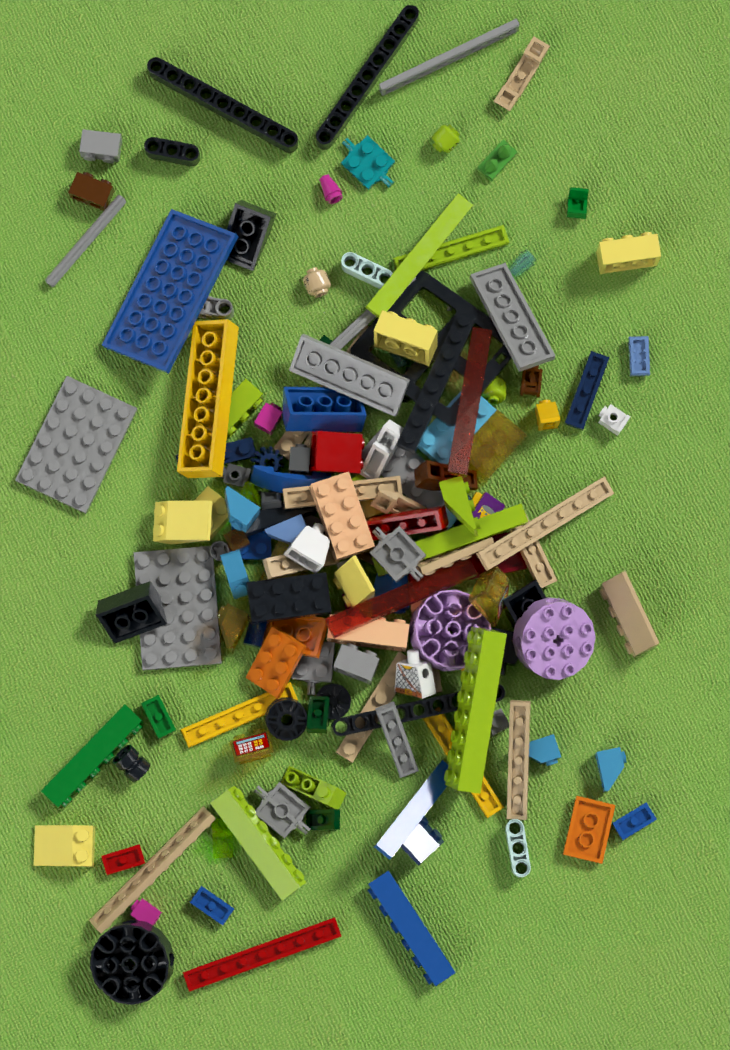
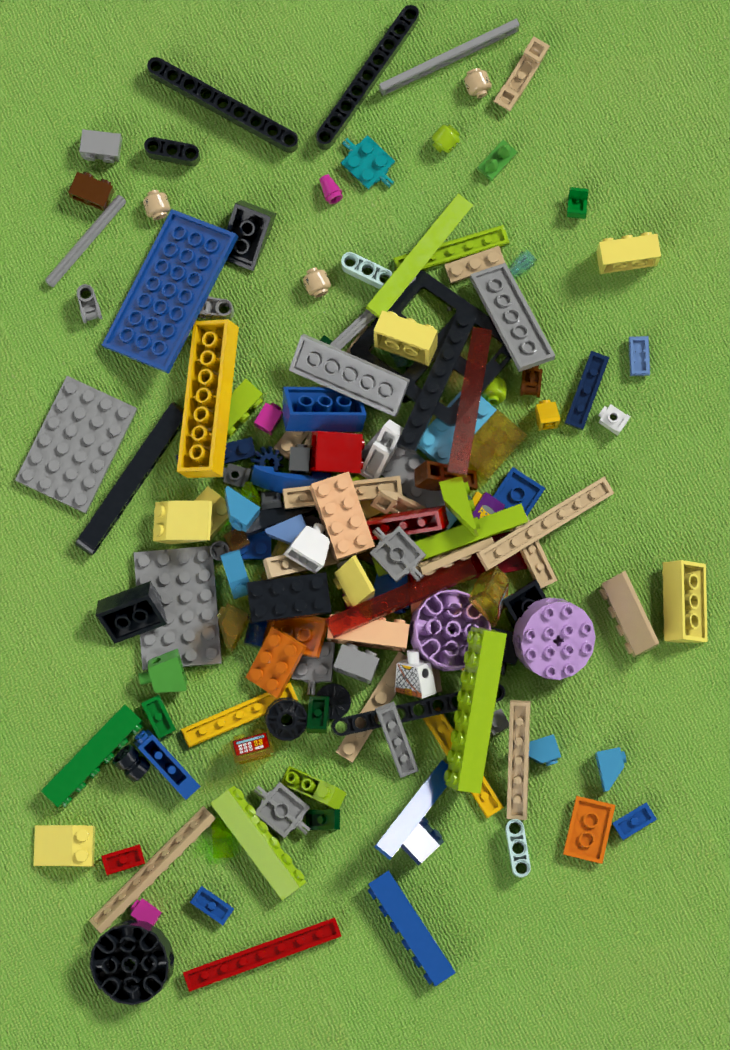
none -> black beam [75,402,184,556]
none -> light grey piece [77,284,103,324]
none -> blue slope [133,729,201,800]
none -> bright green torso [138,649,187,693]
none -> tan head [143,190,171,220]
none -> tan plate [444,246,505,284]
none -> tan head [464,68,492,98]
none -> blue plate [493,467,545,516]
none -> light yellow slope [662,560,708,643]

